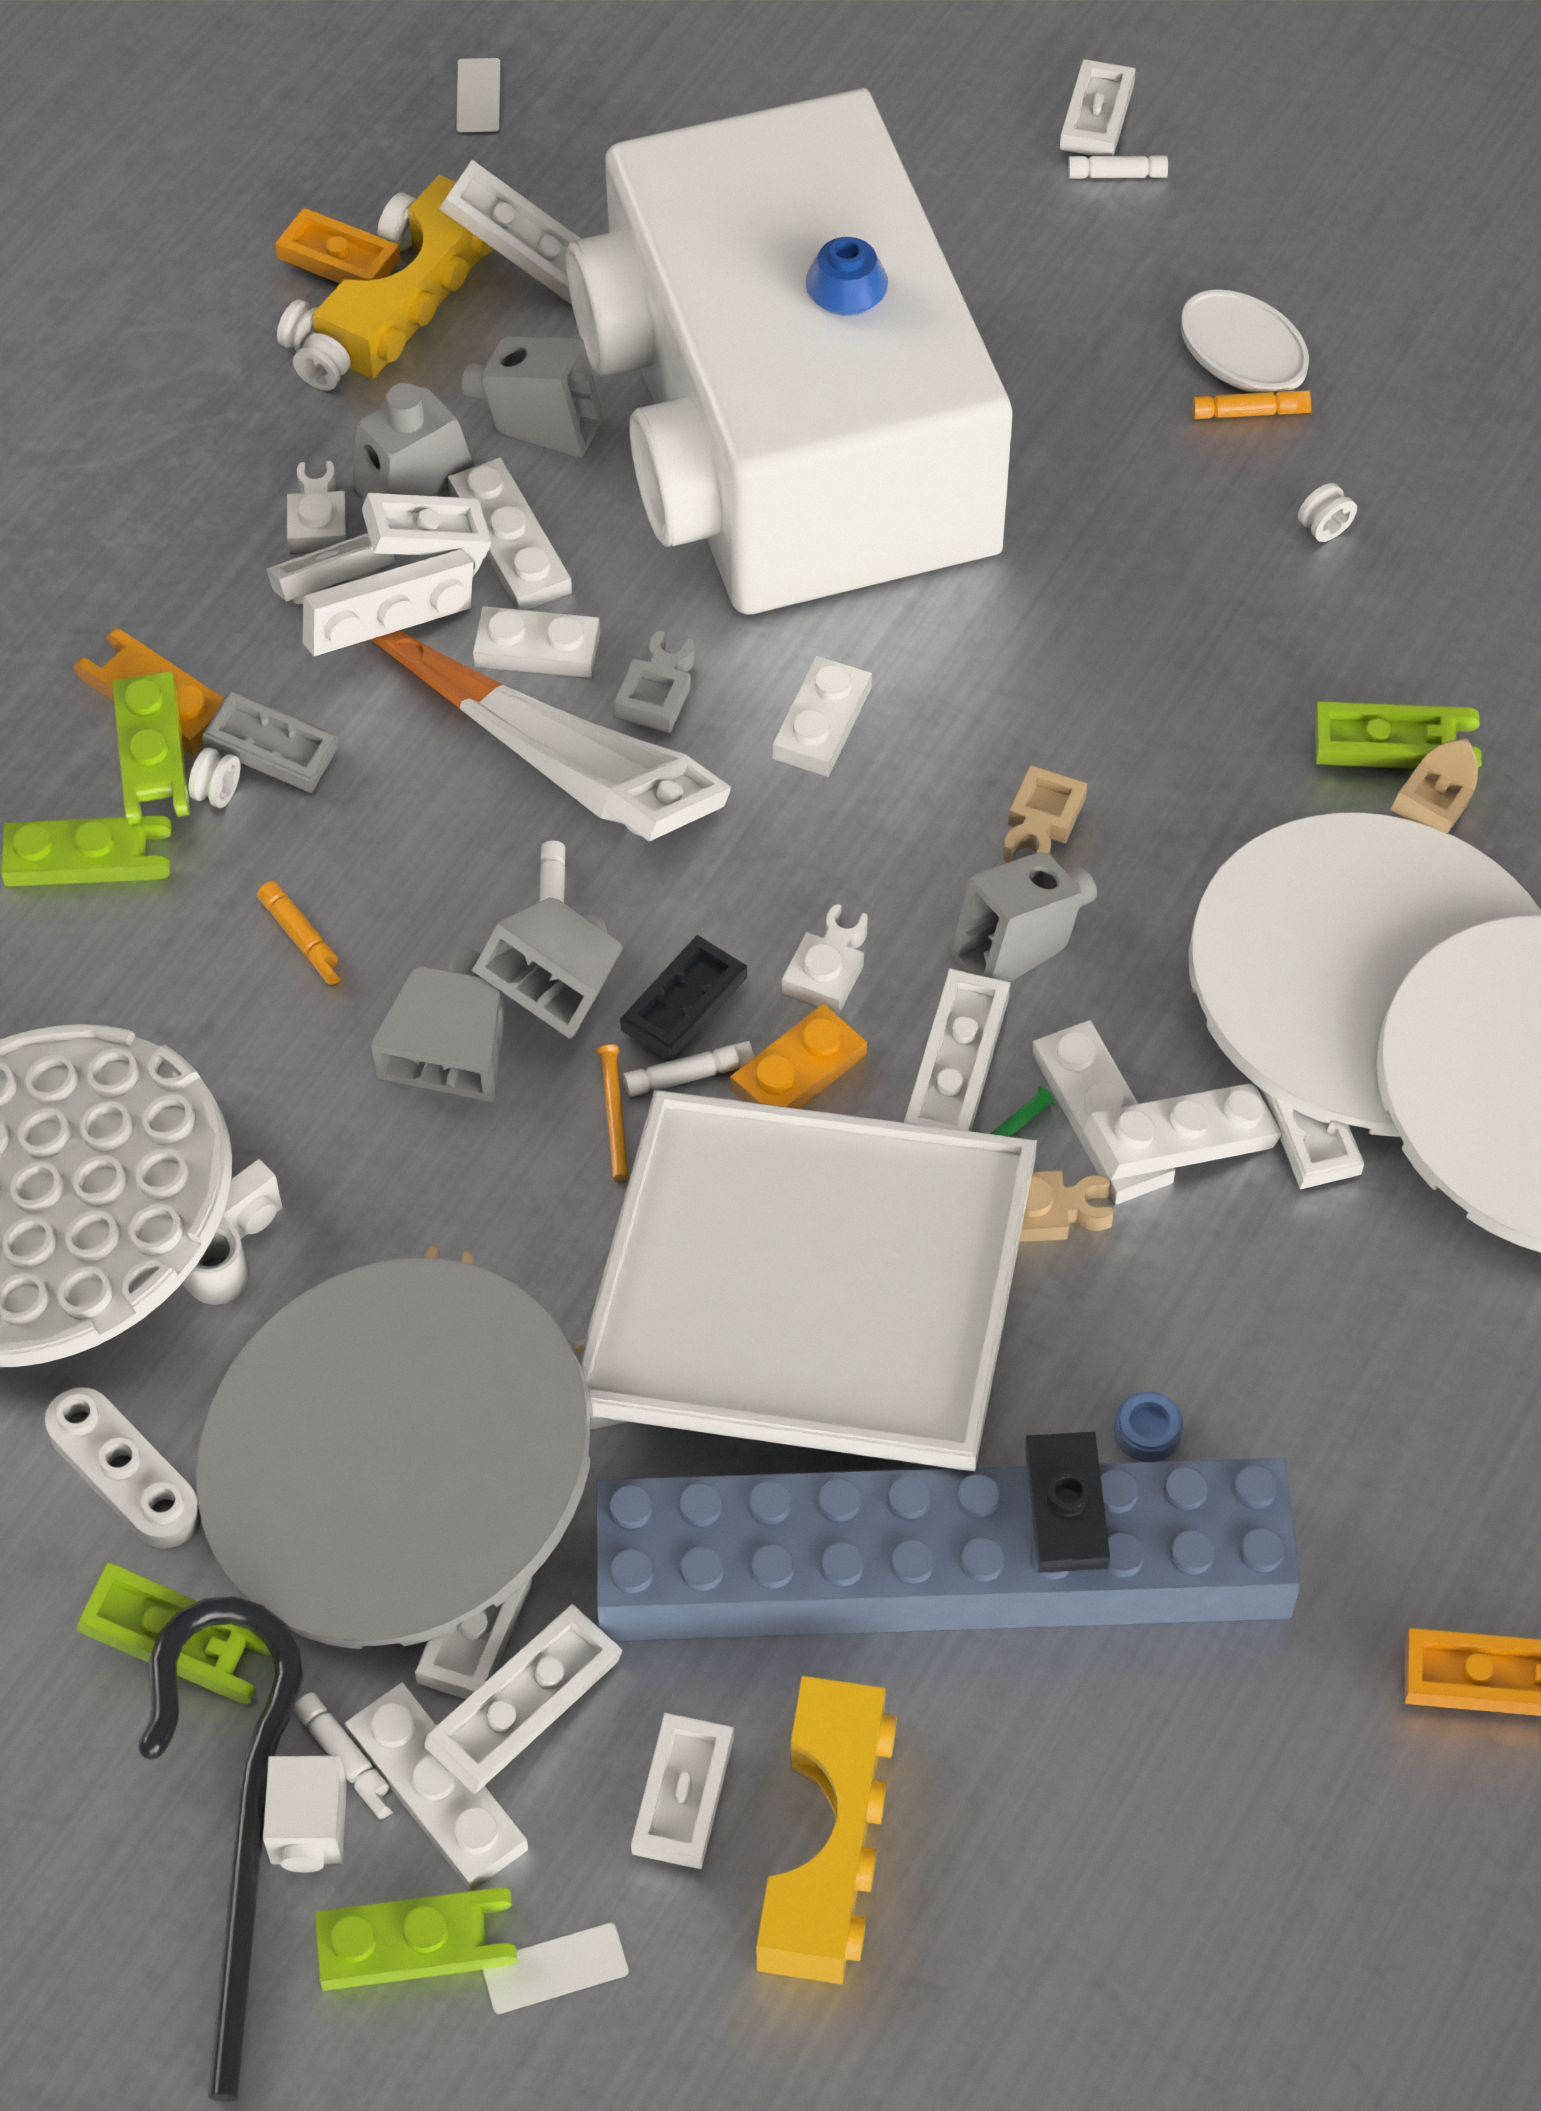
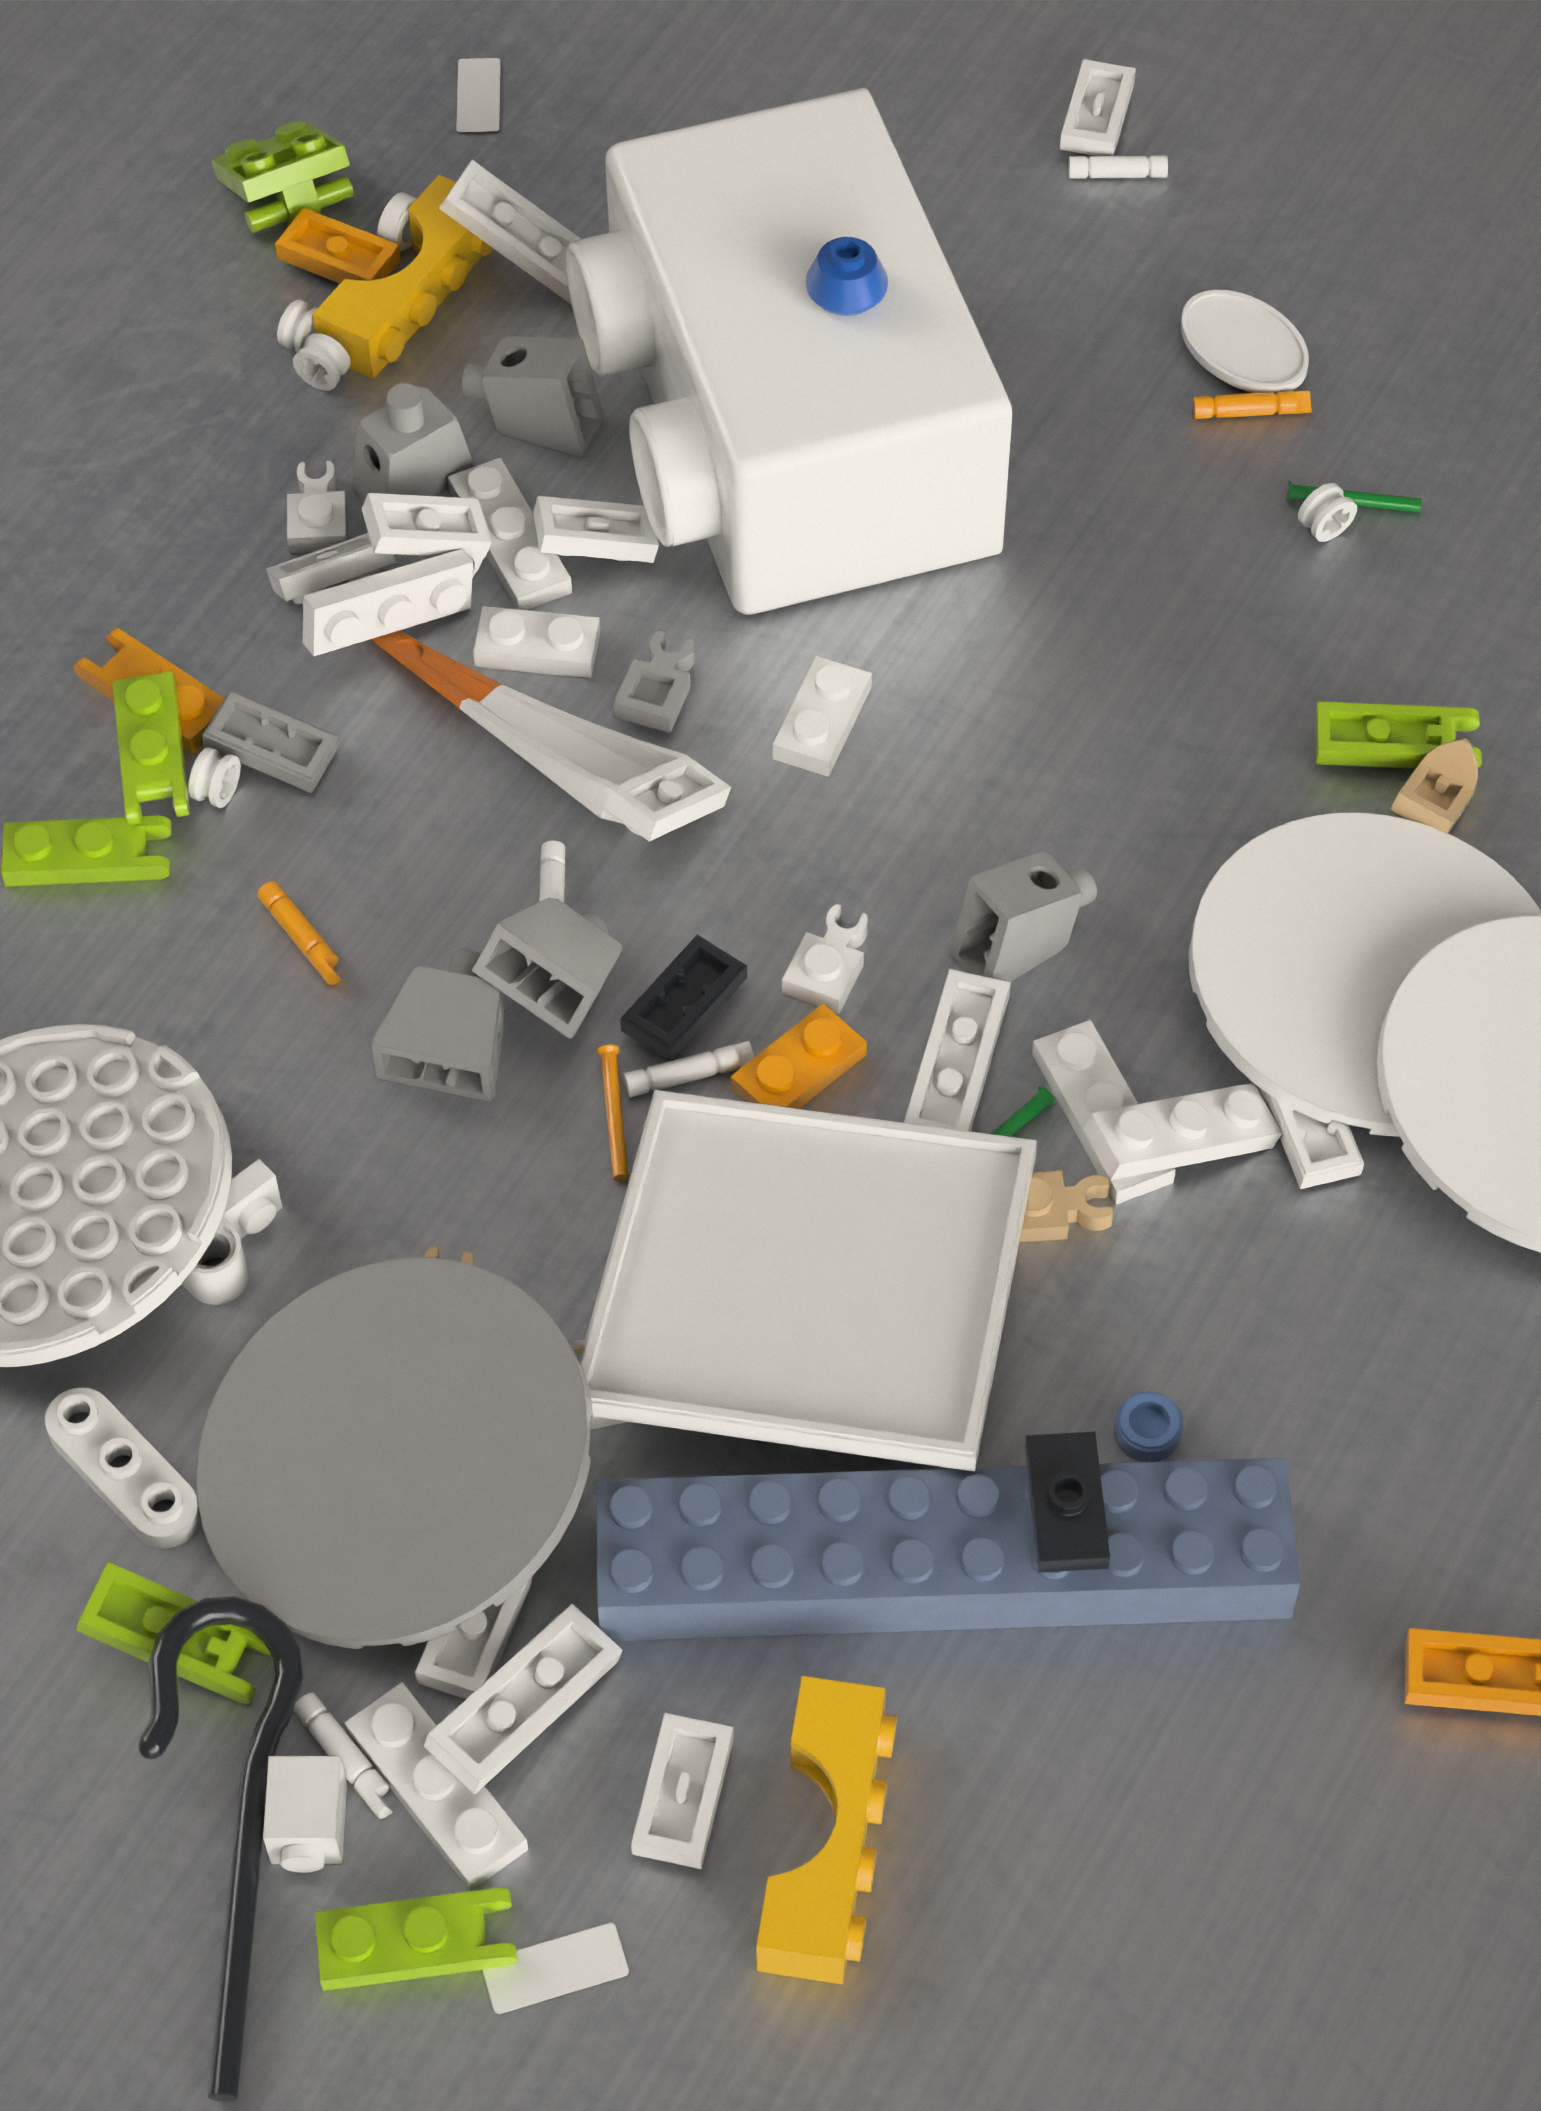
tan plate [1003,765,1088,863] -> none
none -> lime plate [211,121,354,233]
none -> white plate [533,496,659,563]
none -> green piece [1286,480,1422,513]

